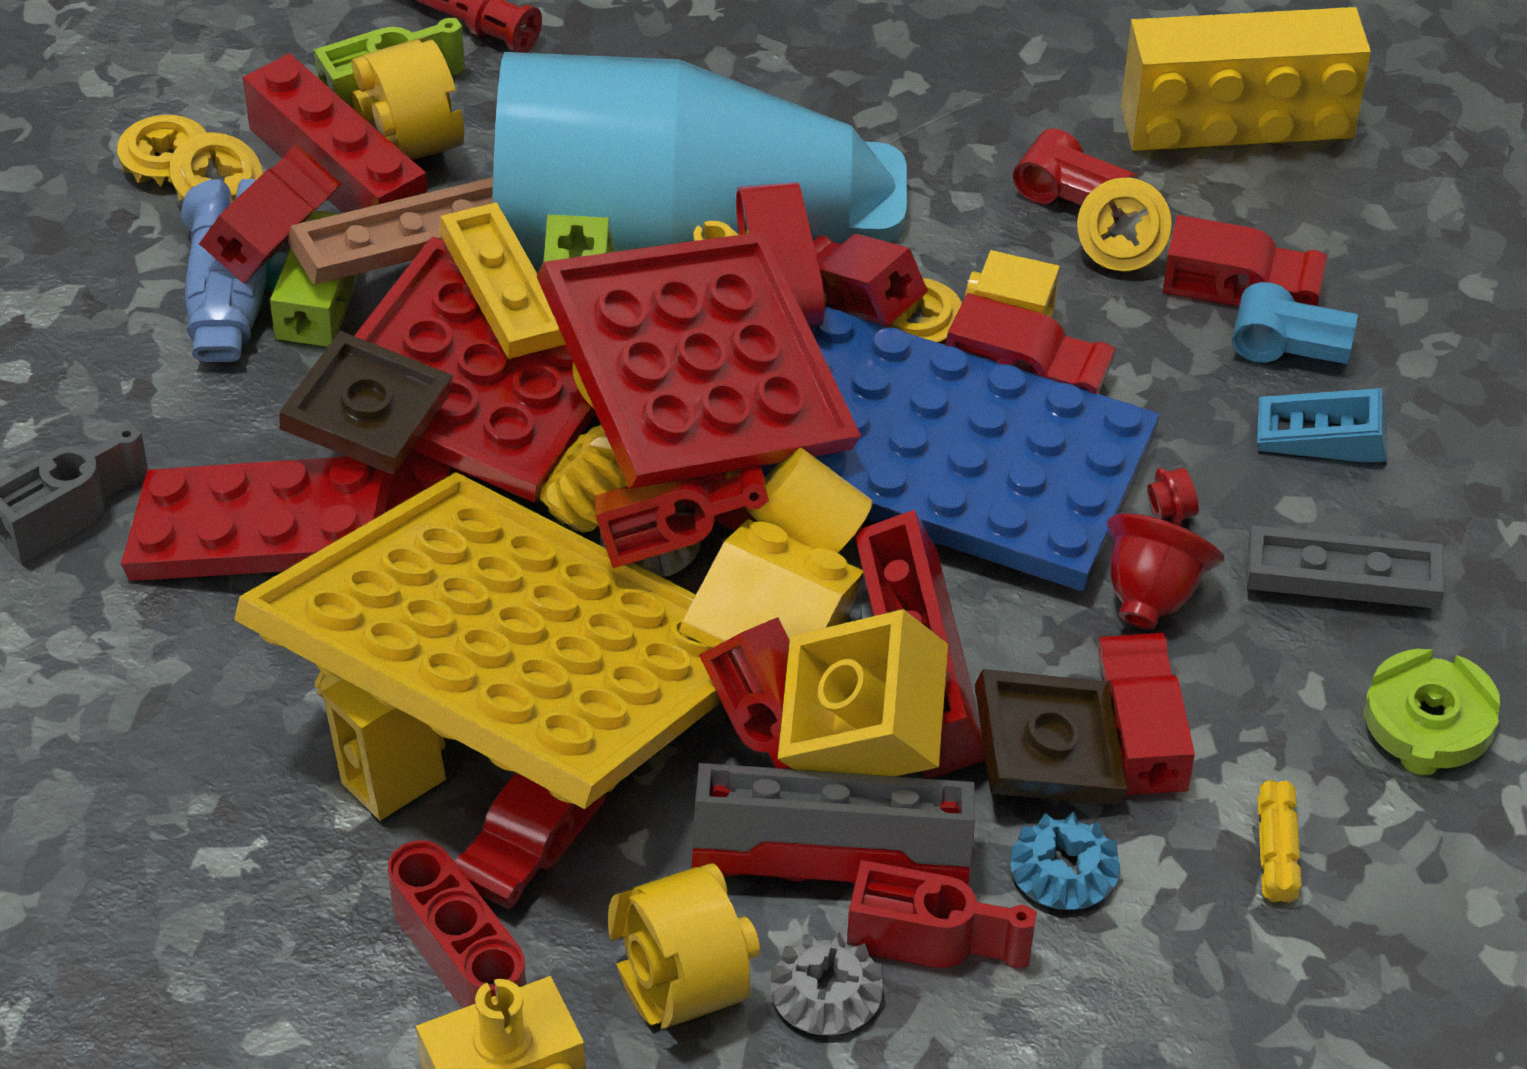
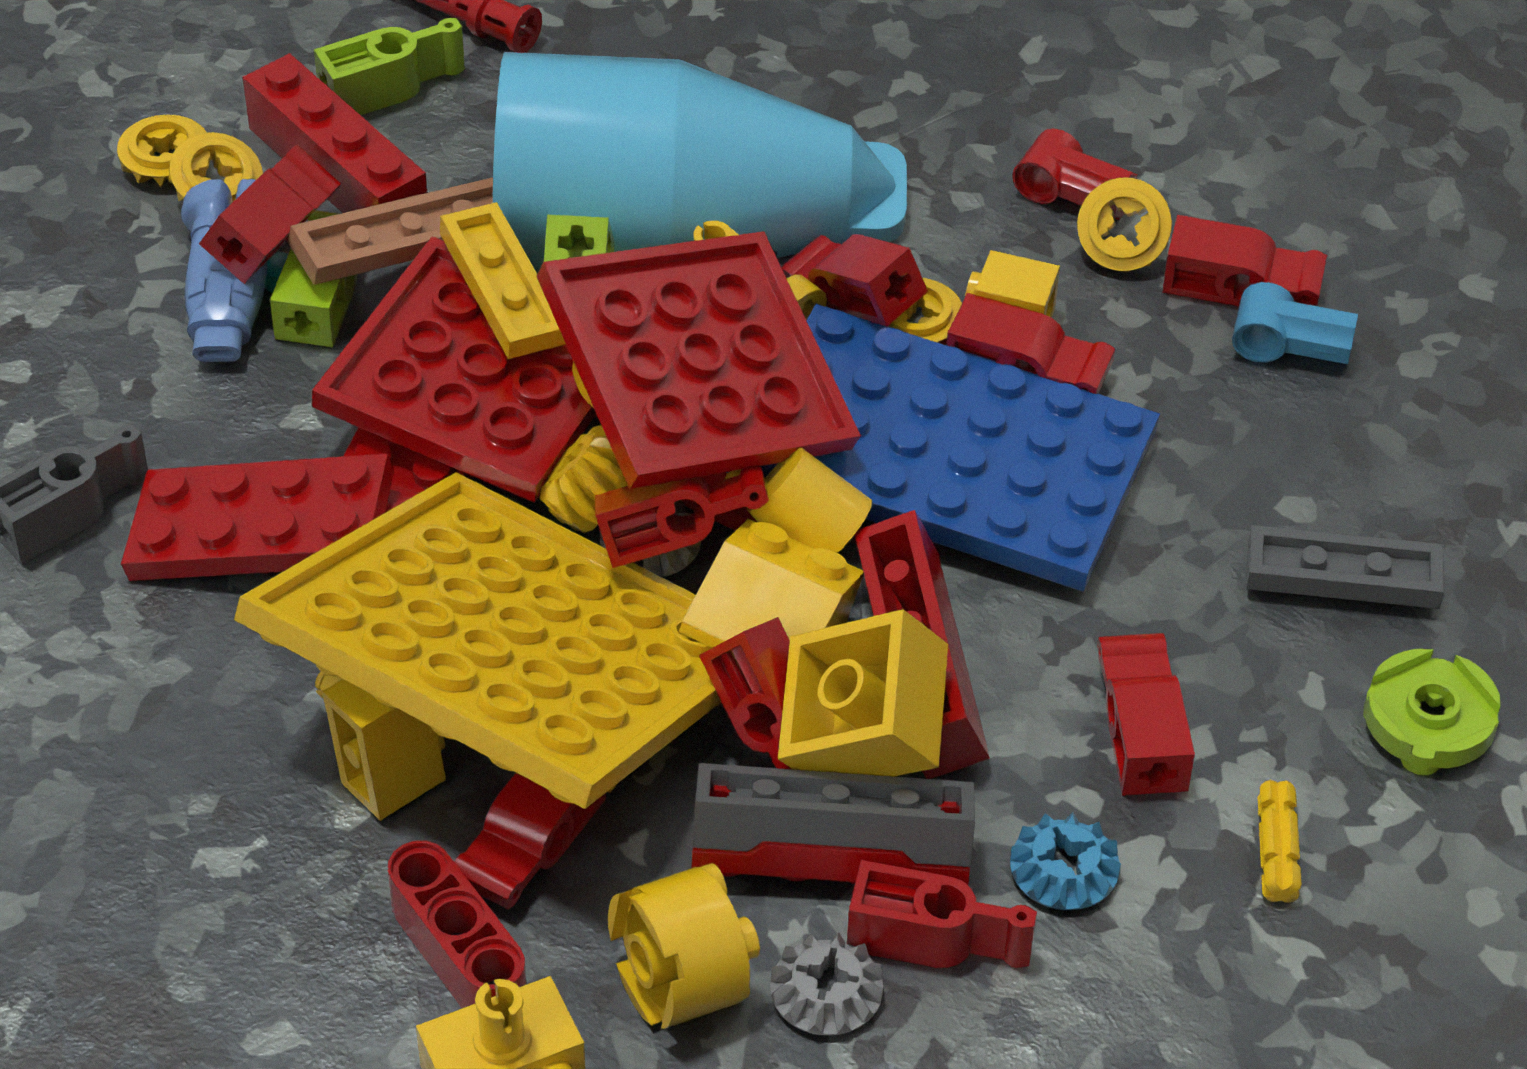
dark brown plate [279,331,453,475] -> none
yellow brick [351,37,464,161] -> none
red beam [736,182,825,327] -> none
dark brown plate [974,669,1127,805] -> none
red hat [1106,513,1225,629] -> none
yellow brick [1121,7,1371,151] -> none
red plate [1147,467,1199,527] -> none
dark azure slope [1257,388,1387,463] -> none

